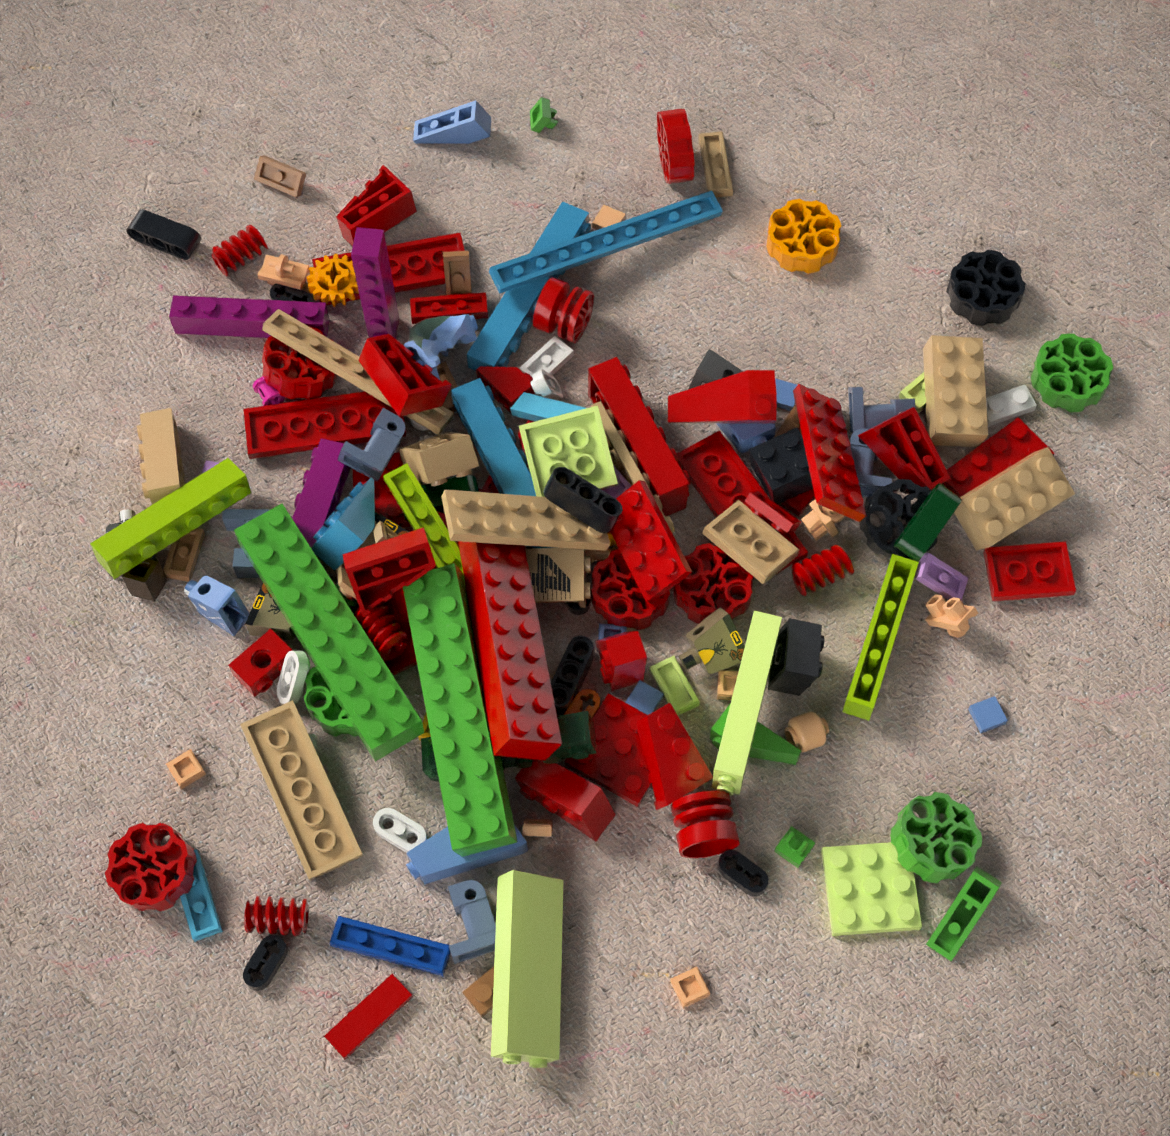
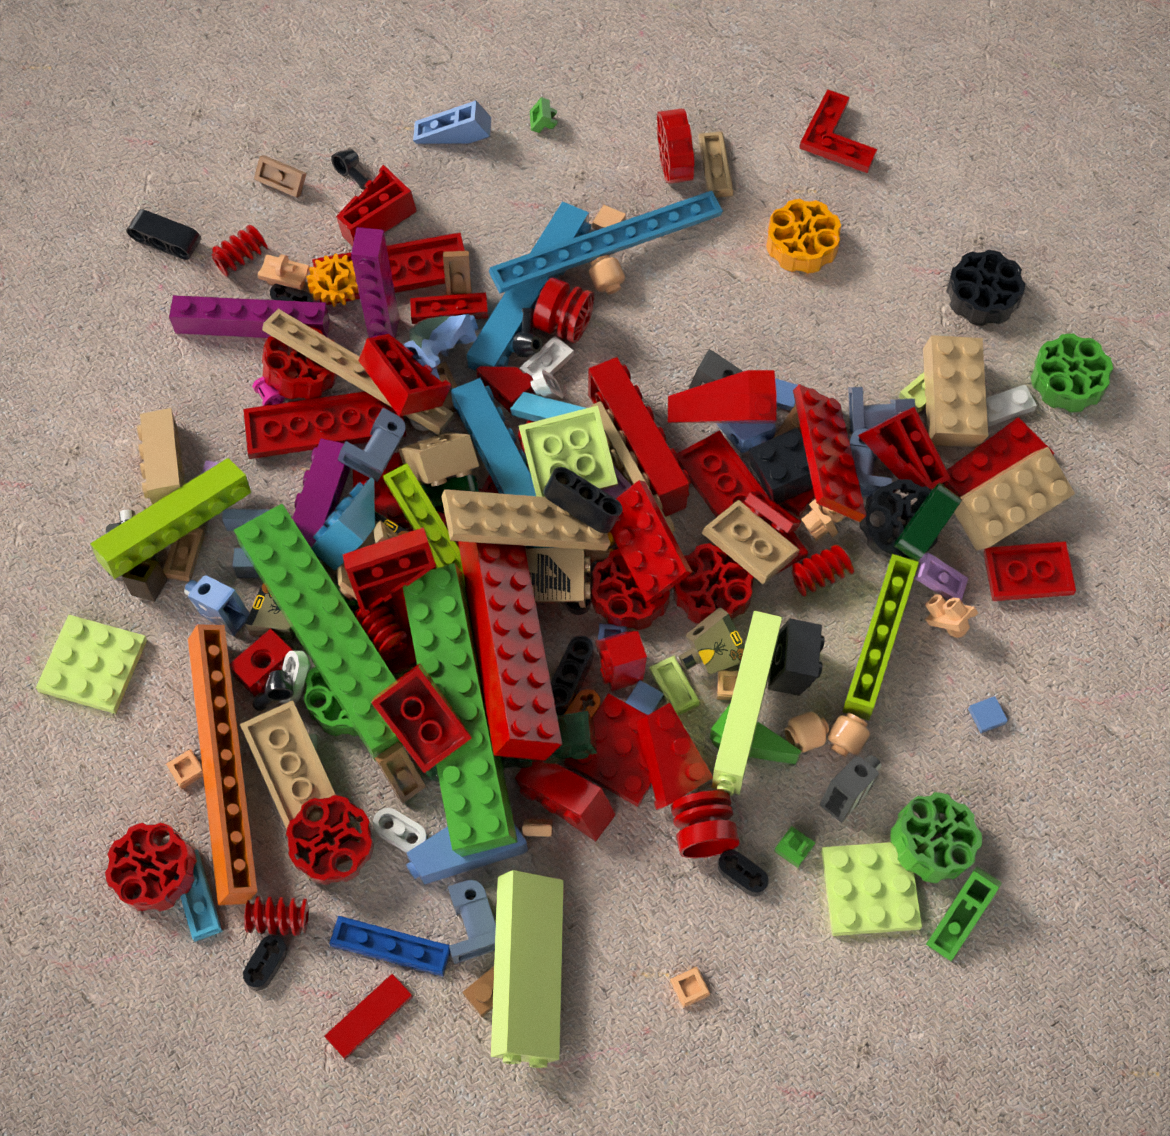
none -> yellowish green plate [36,615,147,714]
none -> orange brick [188,624,257,905]
none -> black bar [252,670,294,711]
none -> red connector [286,795,374,885]
none -> black bar [331,149,369,190]
none -> red slope [371,663,472,773]
none -> medium nougat plate [374,742,426,803]
none -> black bar [513,308,542,357]
none -> light nougat head [588,255,625,295]
none -> red plate [799,89,878,173]
none -> dark grey torso [820,755,881,823]
none -> light nougat head [827,713,870,757]

